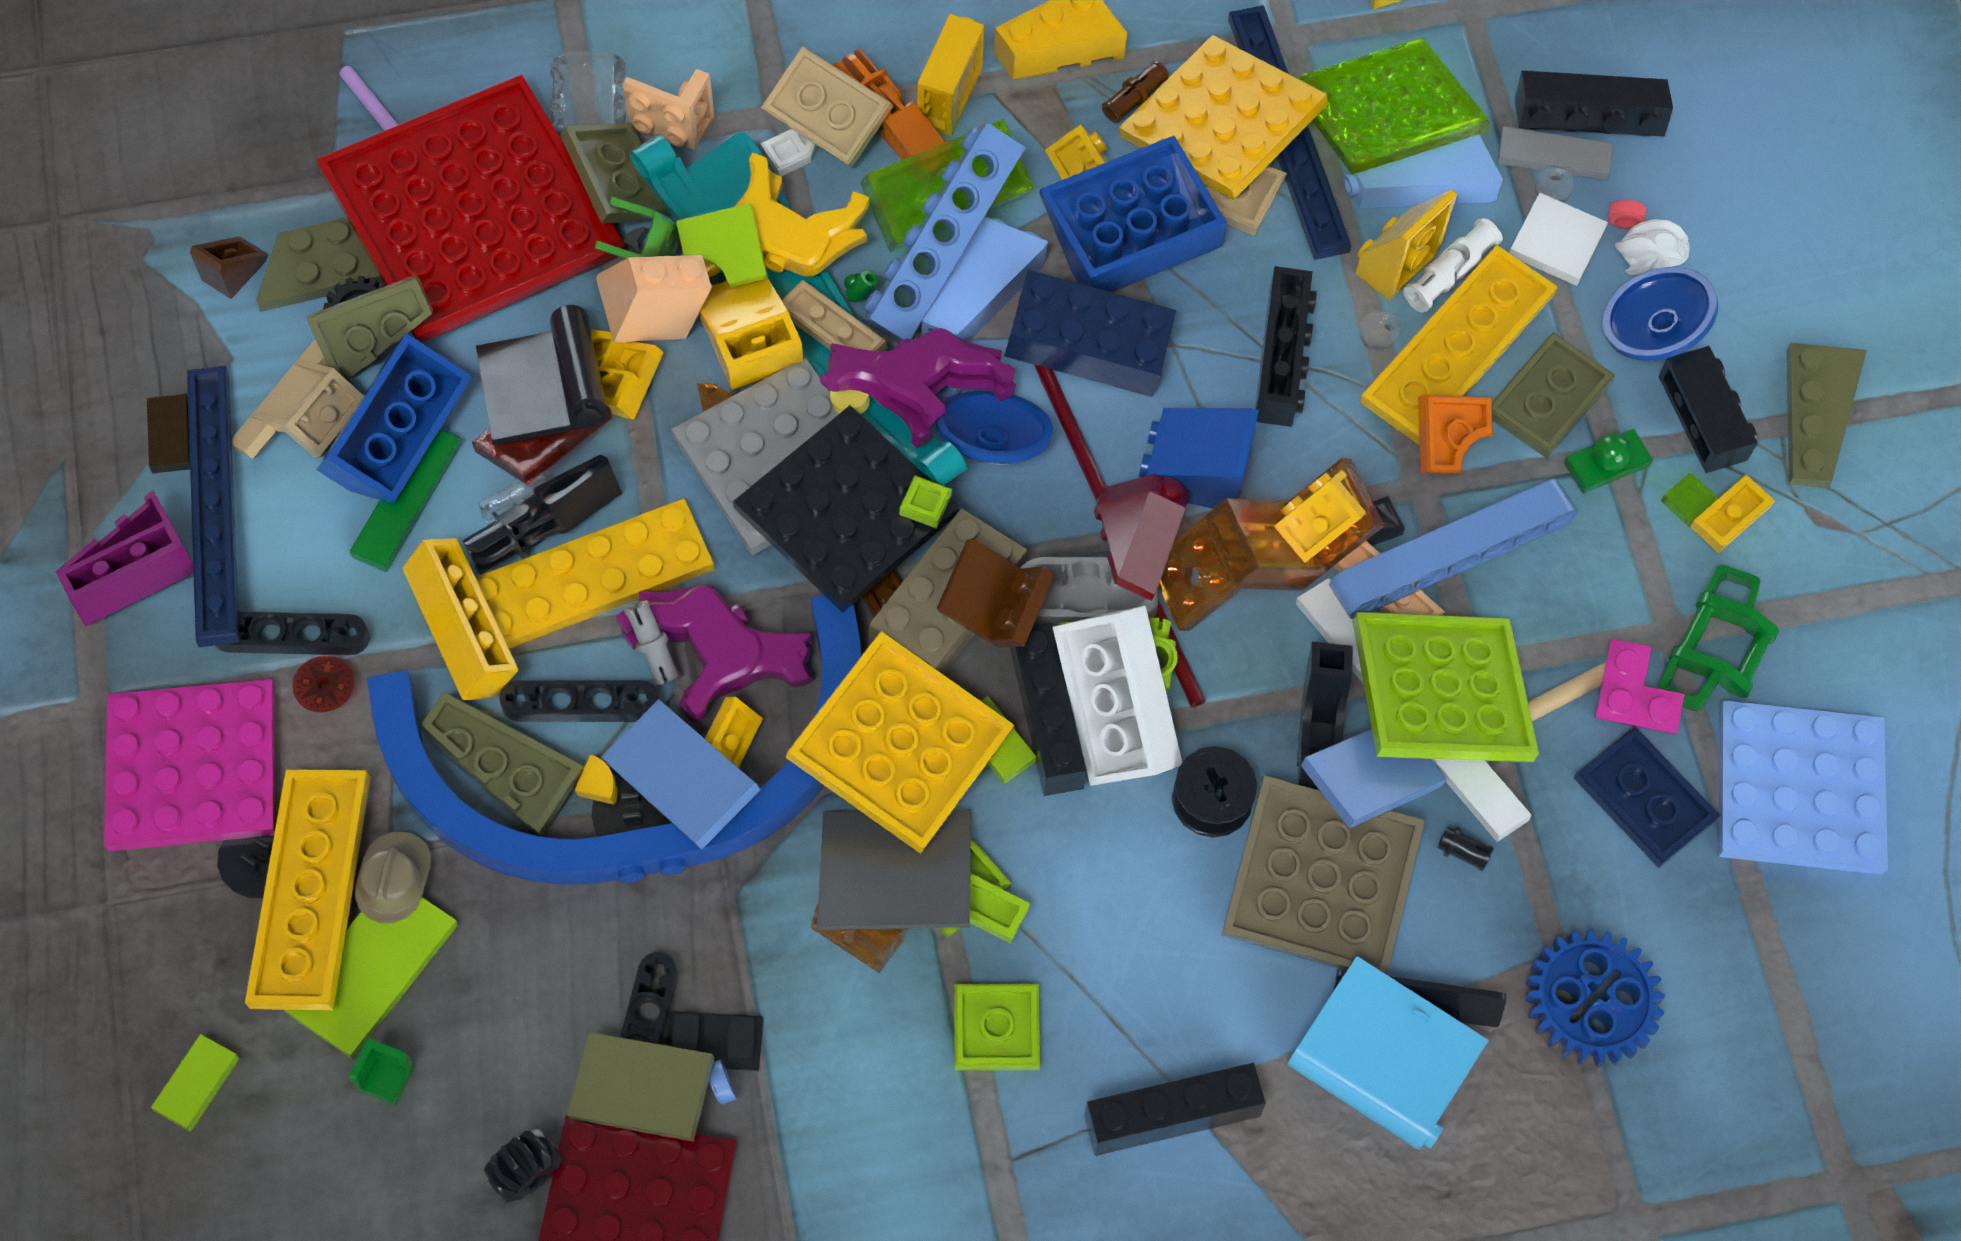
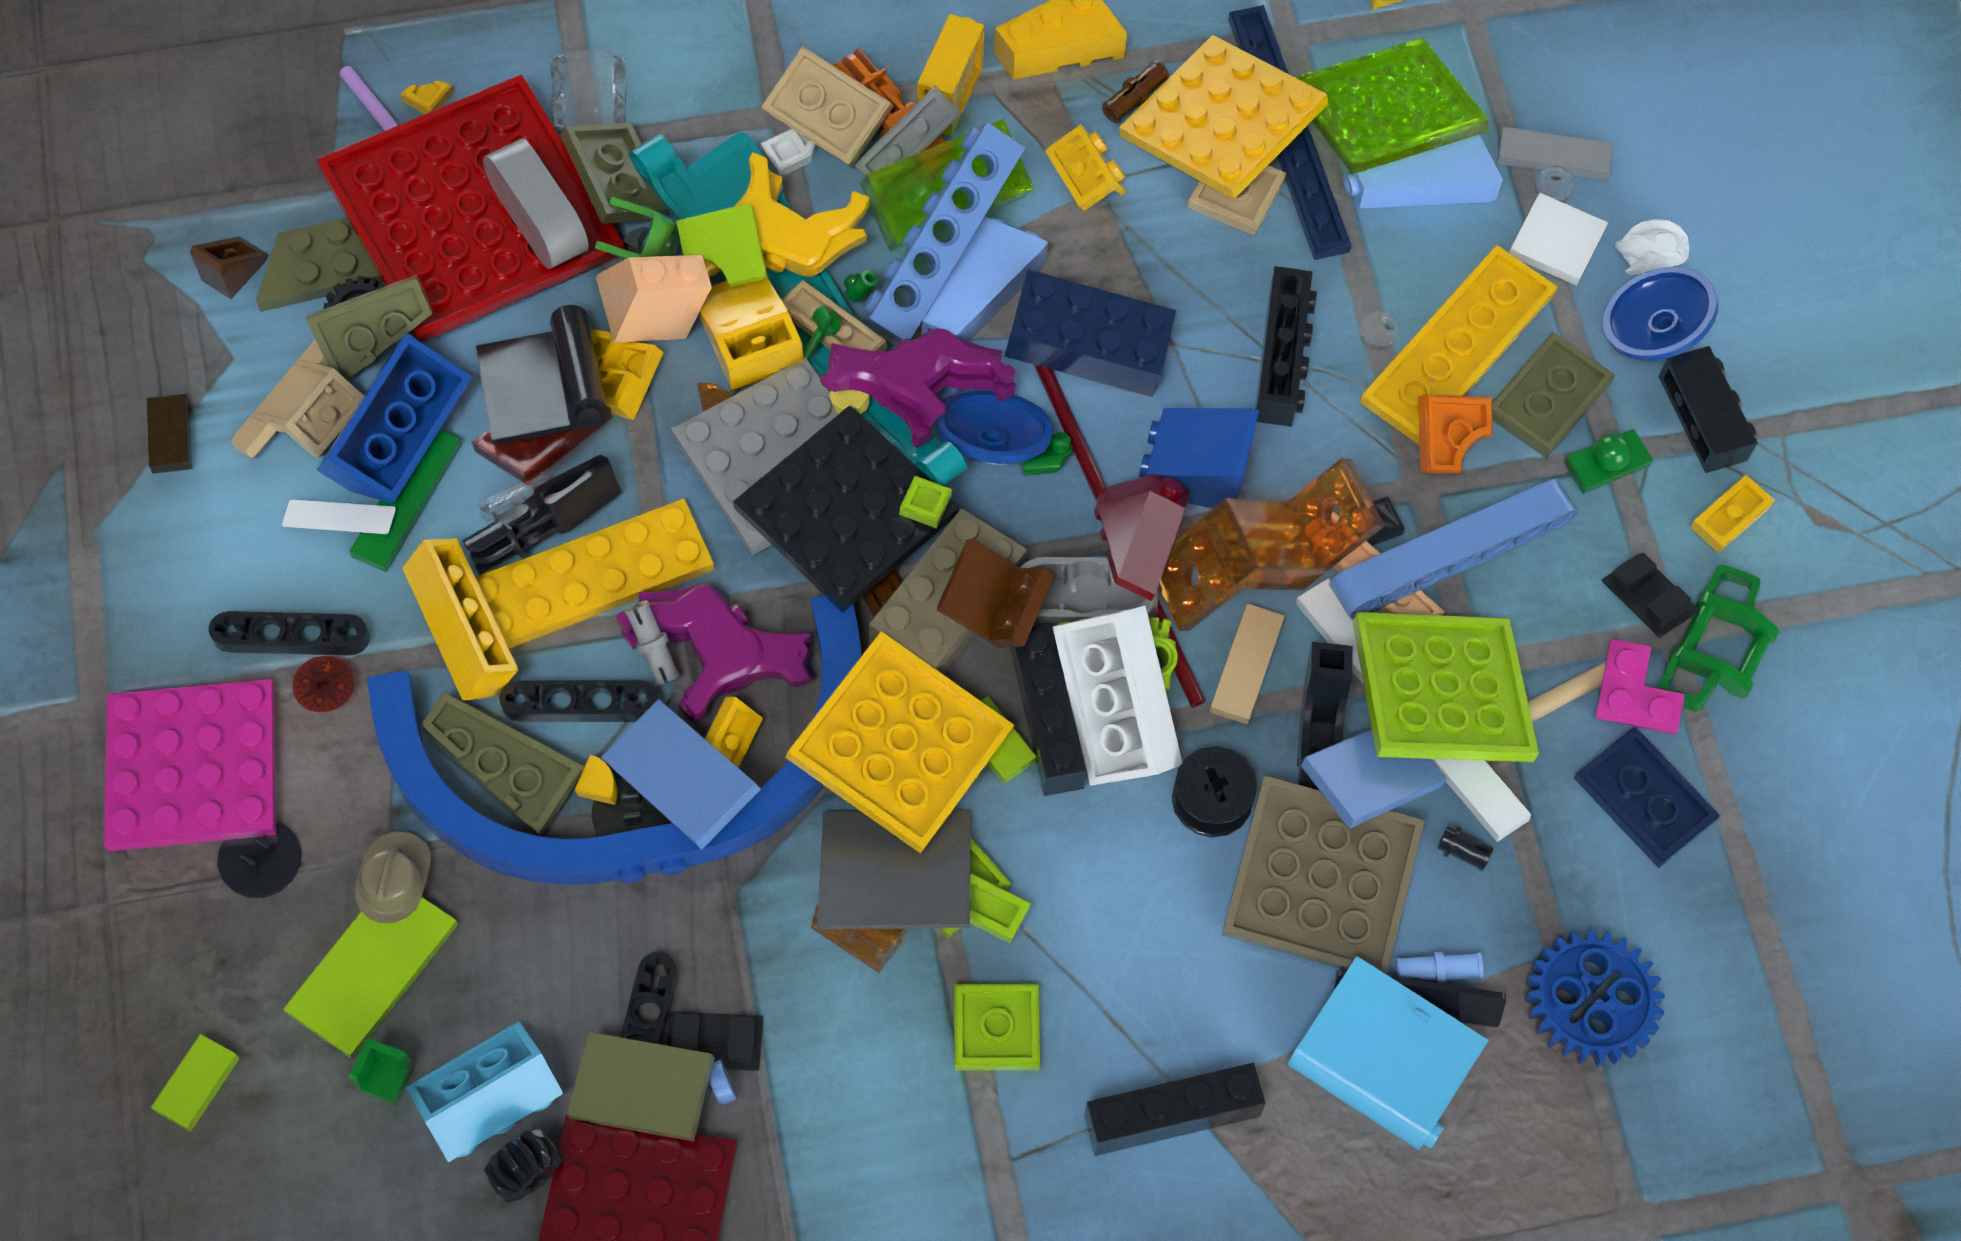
magenta wedge [55,490,193,627] -> none
dark blue tile [187,366,240,647] -> none
yellow plate [245,769,371,1011] -> none
light nougat bracket [622,69,715,150] -> none
blue slope [1039,135,1227,292] -> none
yellow bracket [1274,470,1366,563] -> none
yellow slope [1355,189,1457,301] -> none
white piece [1403,218,1503,313] -> none
black brick [1515,70,1673,137] -> none
coral tile [1608,200,1647,229] -> none
clear neon green tile [1661,473,1719,527] -> none
light blue plate [1719,700,1888,875] -> none
olive wing [1787,343,1867,488] -> none
none -> white sticker [282,500,396,534]
none -> yellow tile [400,81,454,114]
none -> medium azure slope [406,1021,563,1162]
none -> light grey plant [483,138,589,269]
none -> green hand [803,306,841,360]
none -> light grey tile [855,85,961,191]
none -> green arm [1022,432,1073,476]
none -> tan tile [1210,603,1285,725]
none -> light blue pin [1395,951,1483,984]
none -> black piece [1602,552,1700,638]

